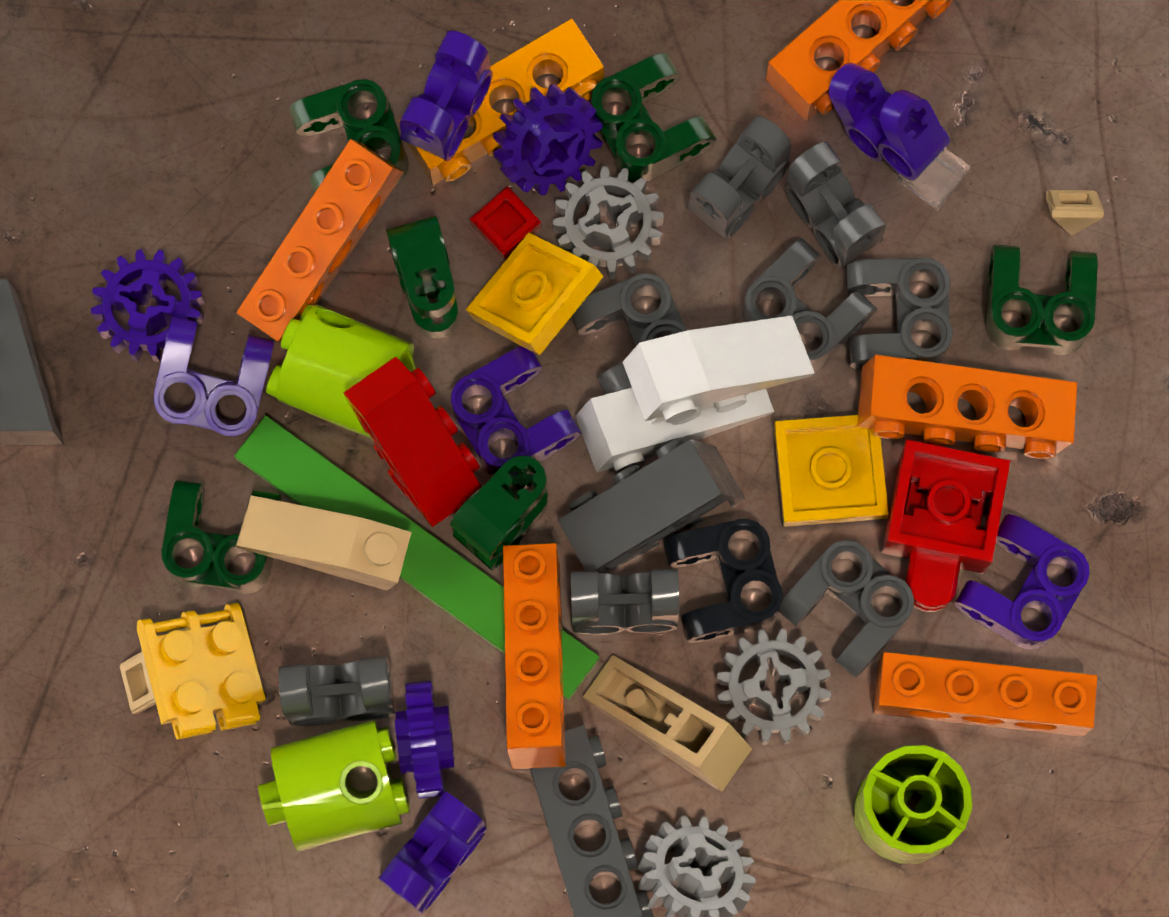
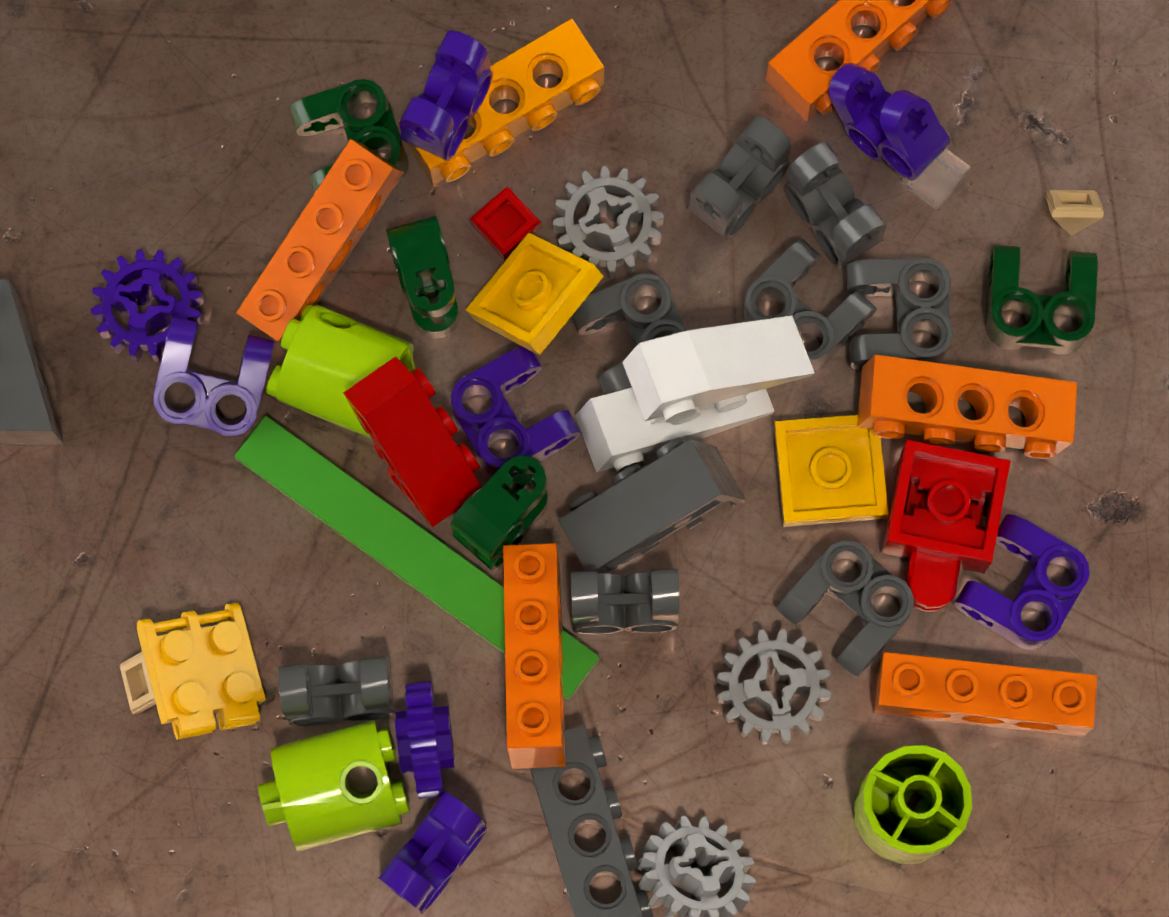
dark green piece [161,480,281,594] -> none
tan slope [236,495,412,591] -> none
dark purple gear [493,84,603,195] -> none
tan slope [583,655,752,792] -> none
dark green piece [591,52,716,182] -> none
black piece [663,519,783,643] -> none

